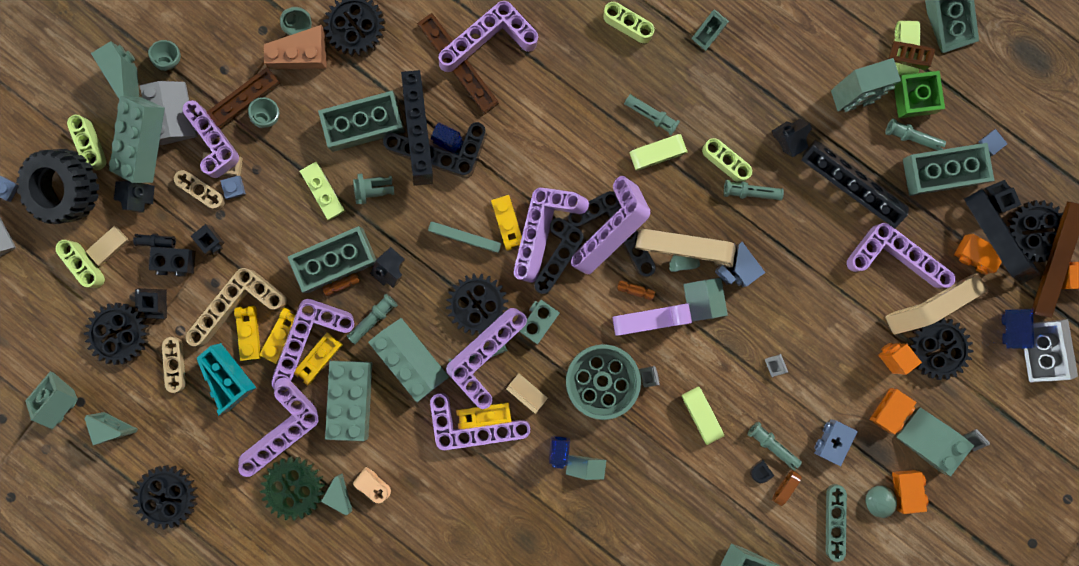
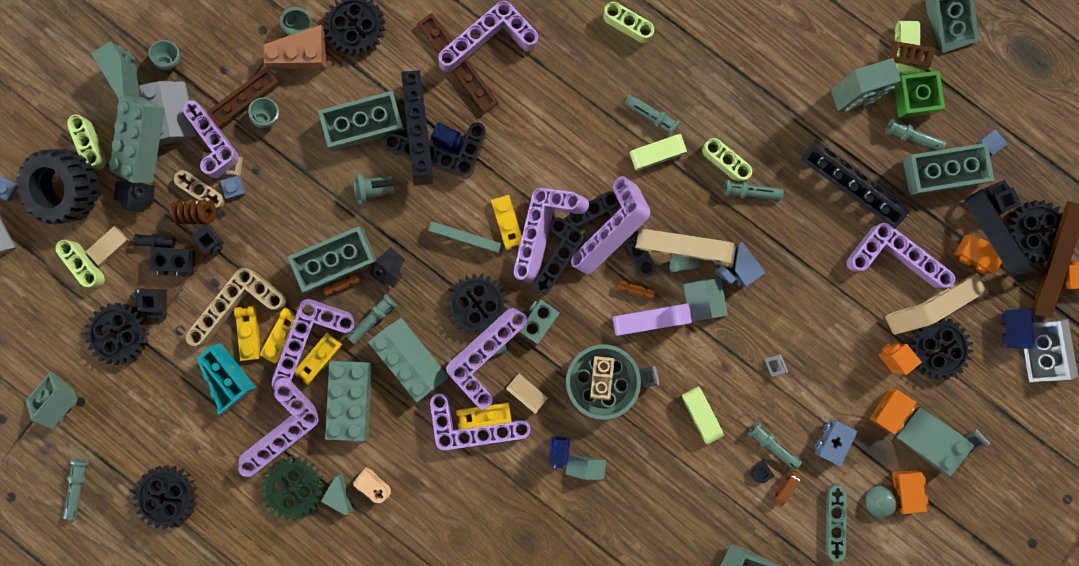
sand green slope [85,412,138,445] -> none
tan beam [162,337,186,393] -> none
yellowish green plate [300,162,345,220] -> none
sand green slope [691,9,729,51] -> none
black brick [772,119,812,157] -> none
none -> sand green pin [63,459,89,520]
none -> reddish brown piece [170,200,217,224]
none -> tan slope [590,356,614,400]

